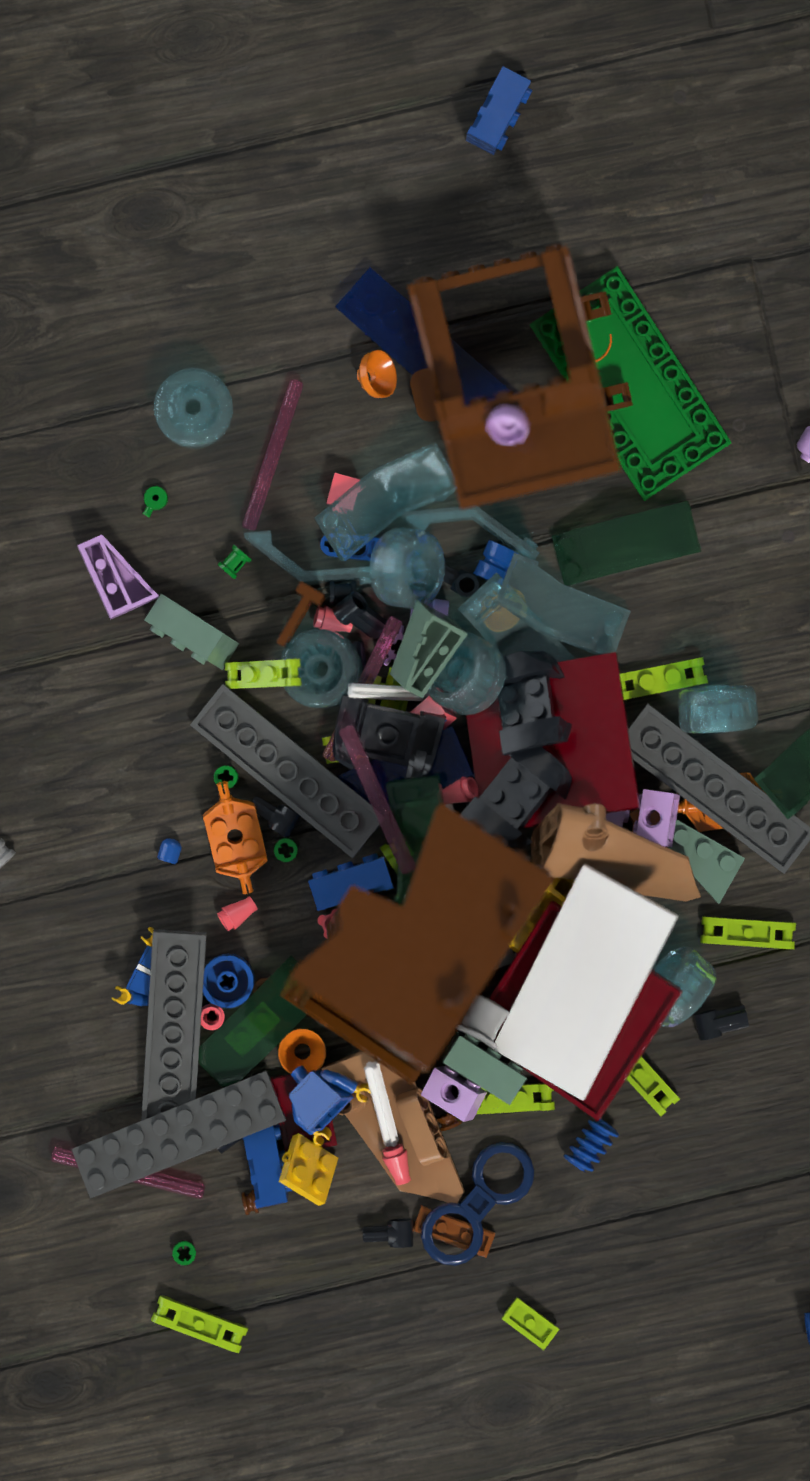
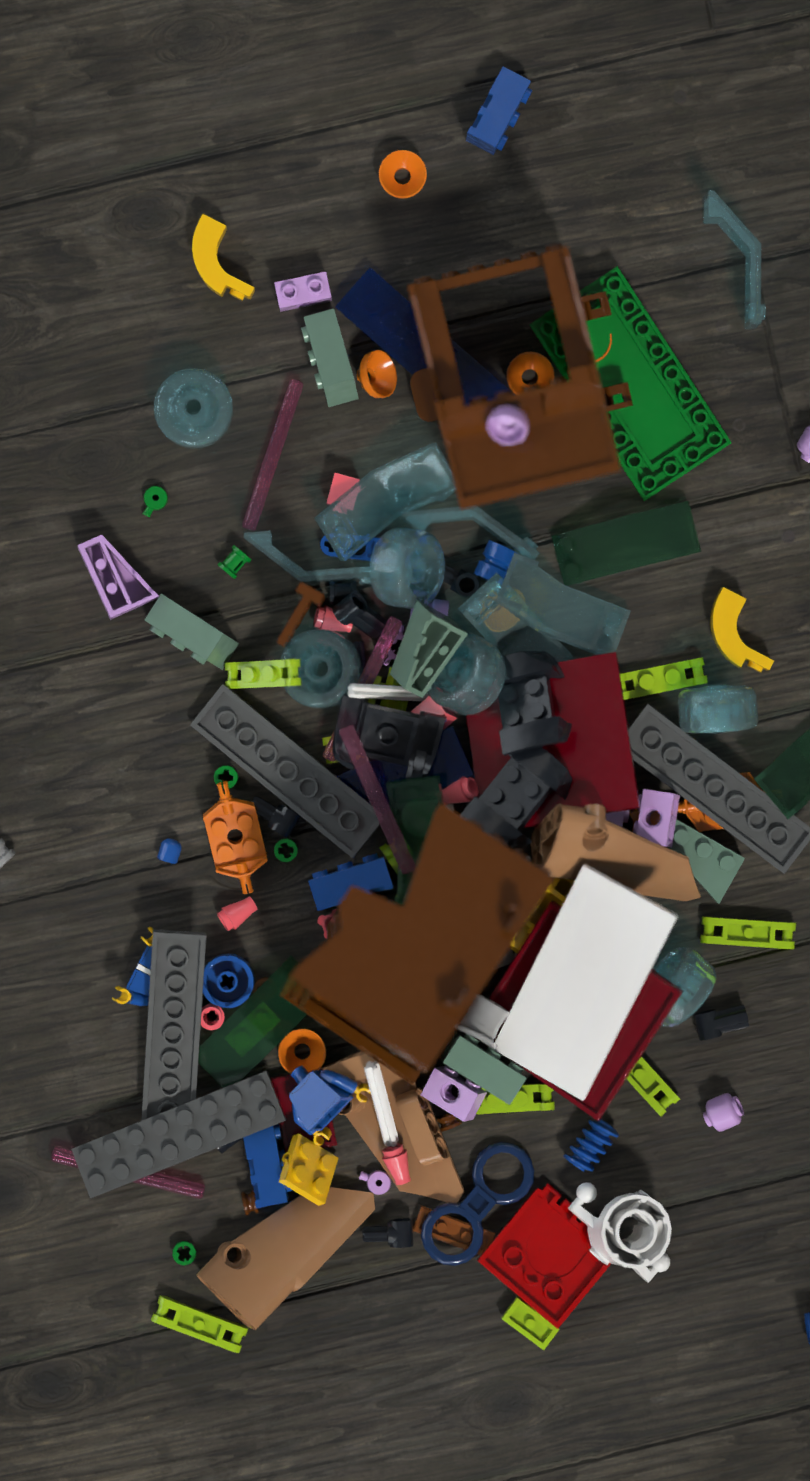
none -> yellow arch [192,214,255,301]
none -> medium nougat panel [196,1187,375,1330]
none -> lavender brick [274,272,332,312]
none -> sand green wedge [301,308,359,408]
none -> lavender piece [359,1170,391,1195]
none -> orange piece [379,150,427,199]
none -> red hinge [476,1183,611,1329]
none -> orange piece [506,352,555,394]
none -> white piece [568,1182,672,1283]
none -> lavender head [703,1093,744,1132]
none -> clear light blue windscreen [704,190,766,329]
none -> yellow arch [710,587,774,672]

